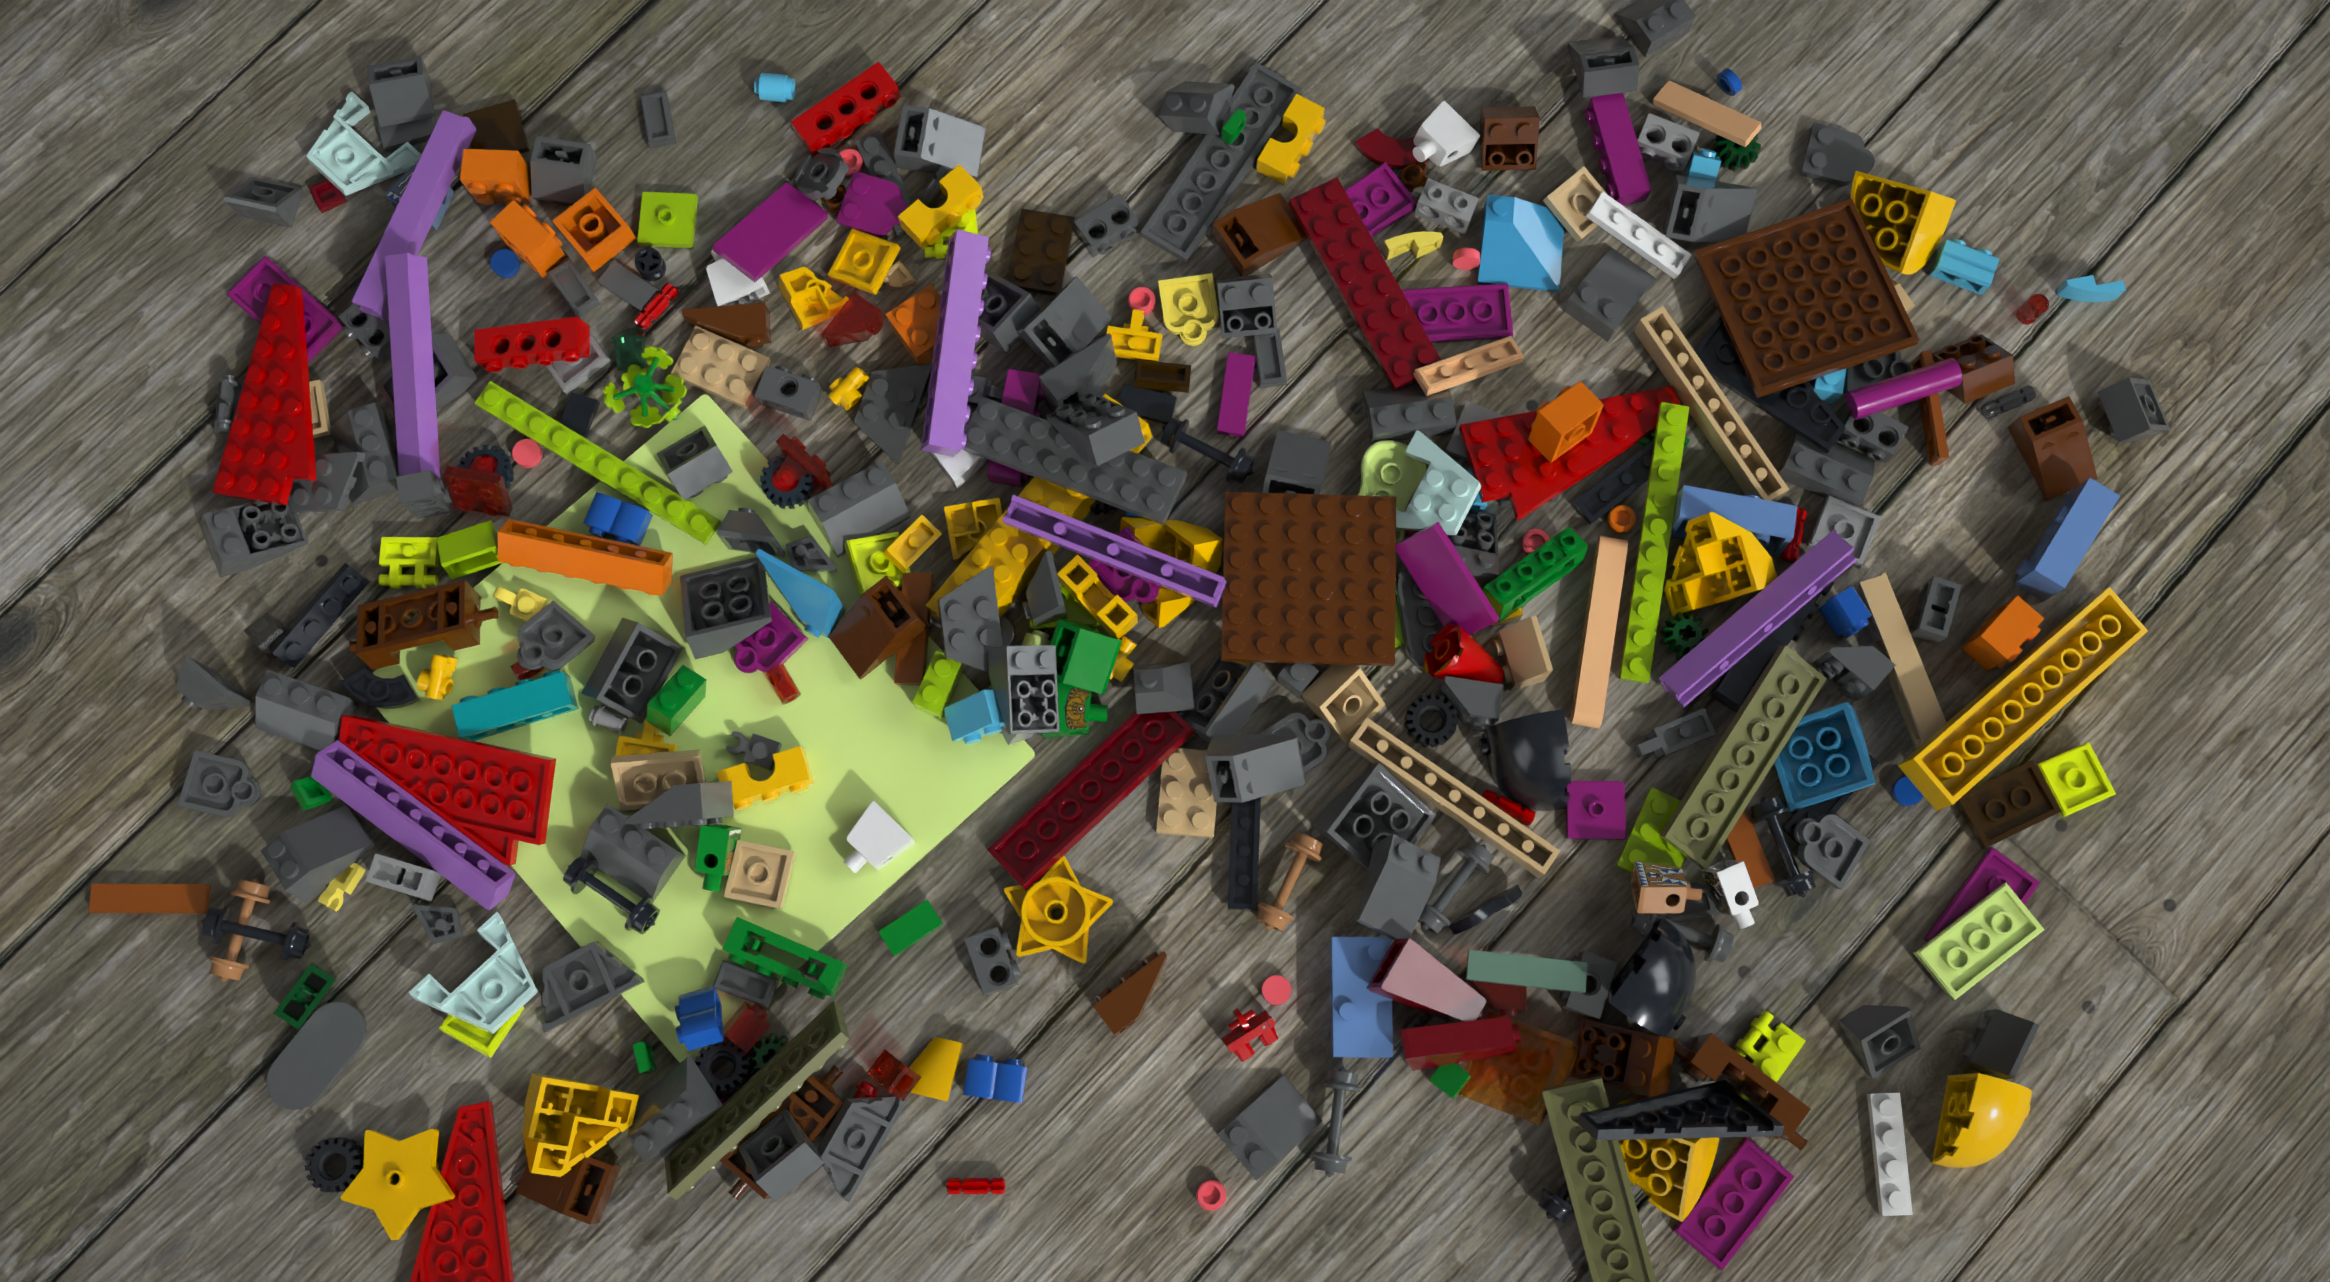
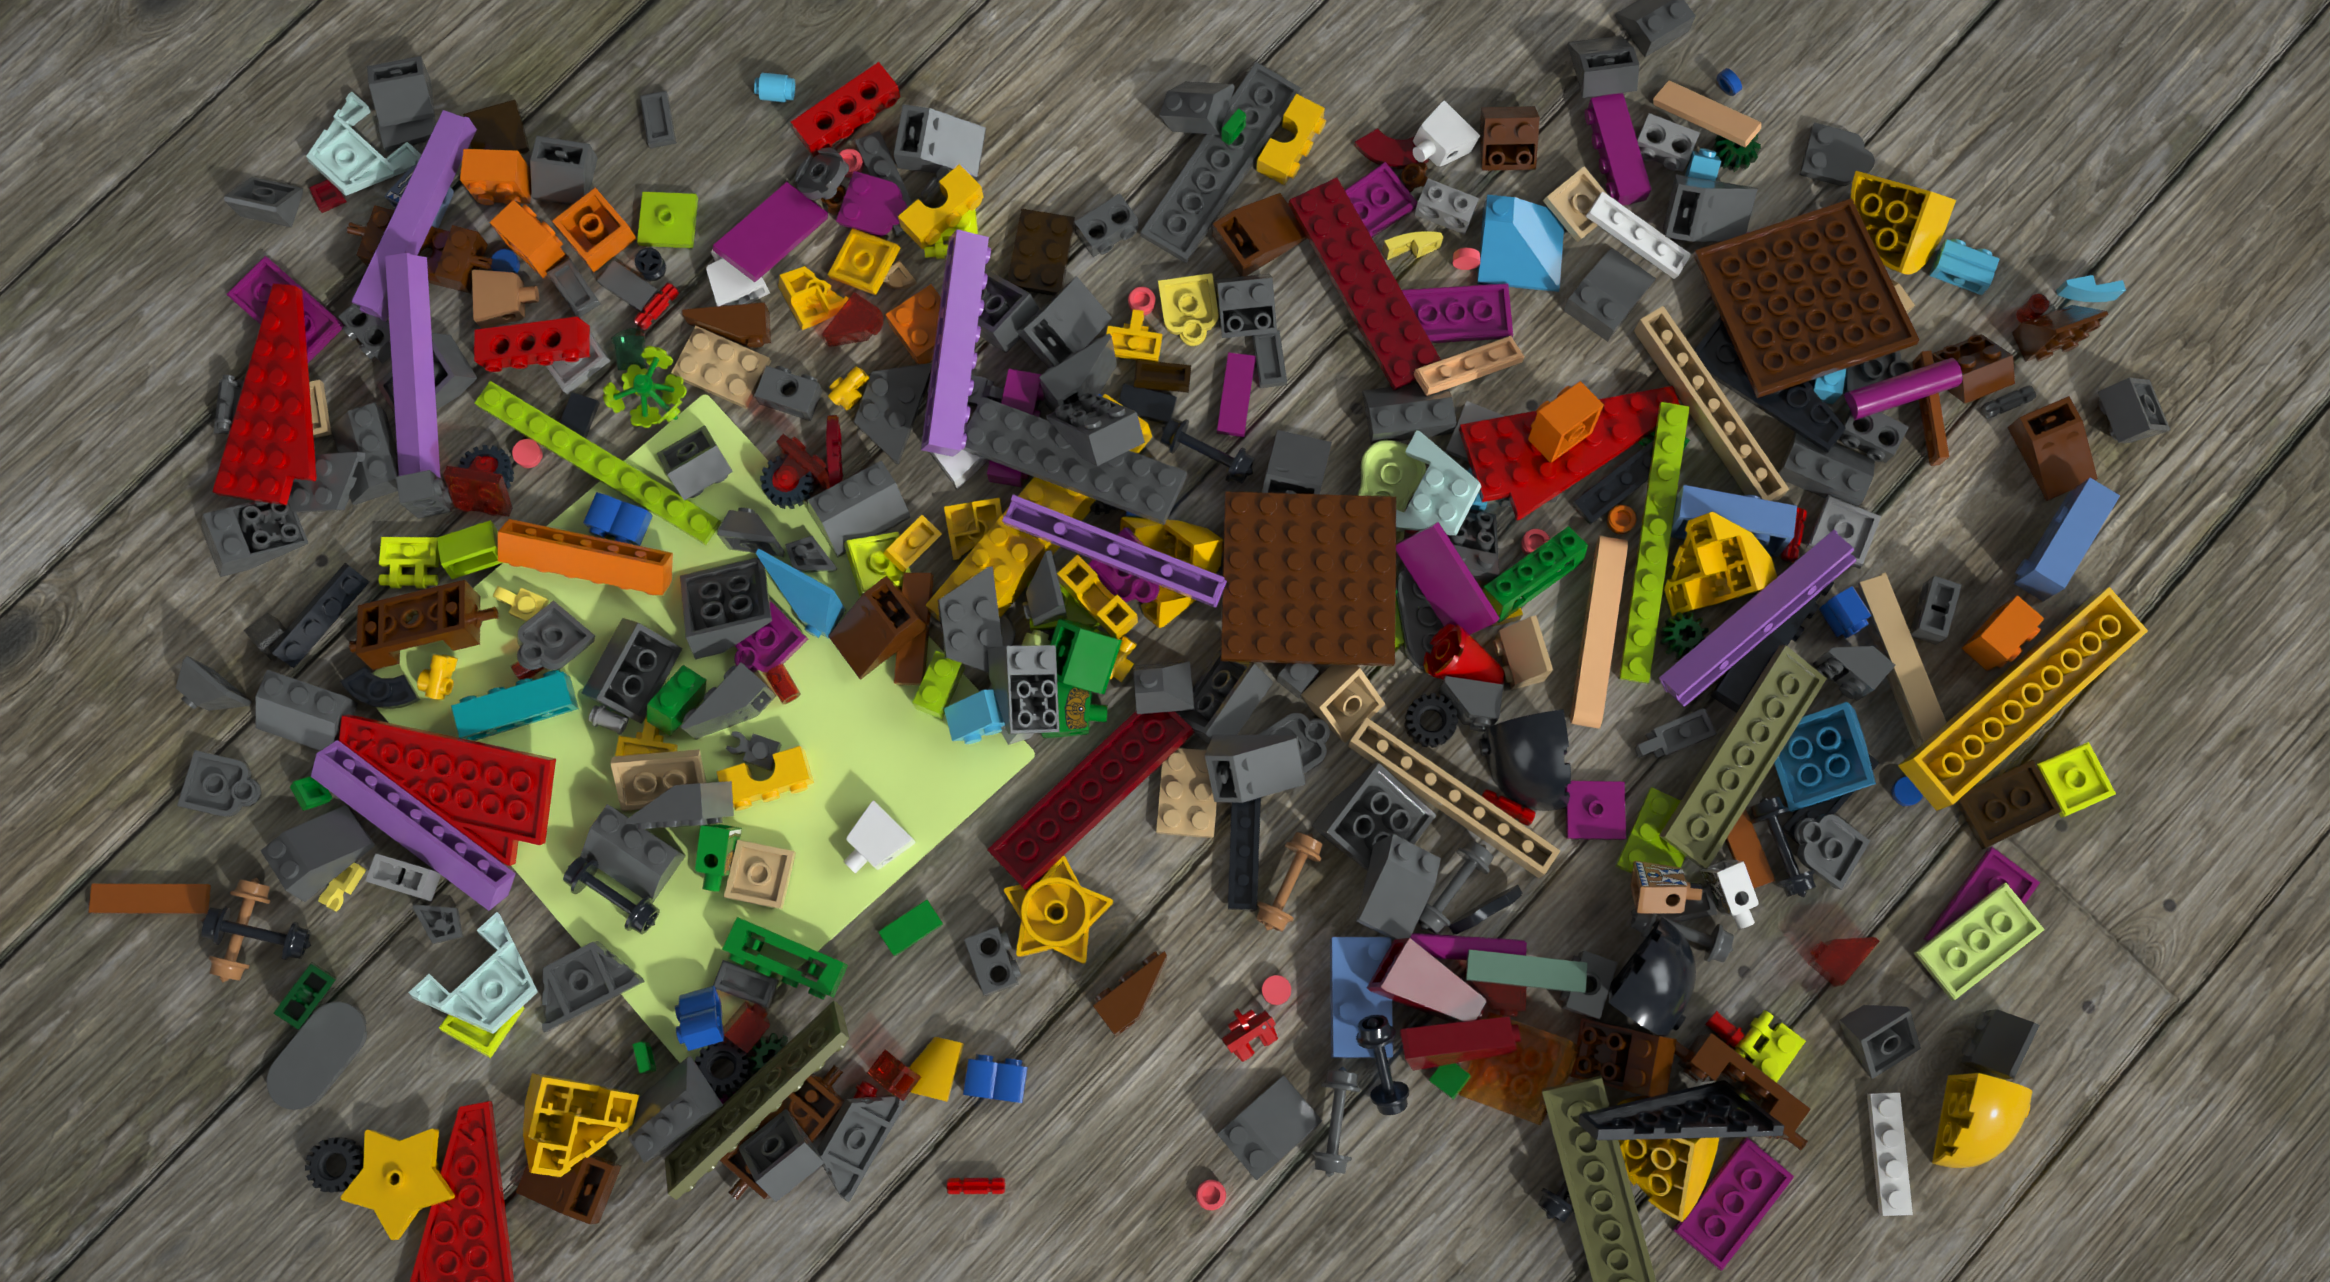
none -> reddish brown brick [347,205,492,294]
none -> medium nougat torso [472,270,539,329]
none -> dark grey slope [680,663,776,739]
none -> dark red tile [826,415,844,488]
none -> black piece [1356,1015,1410,1115]
none -> magenta brick [1410,933,1527,960]
none -> red pin [1705,1011,1745,1048]
none -> clear red slope [1807,937,1880,987]
none -> reddish brown slope [2012,305,2109,362]

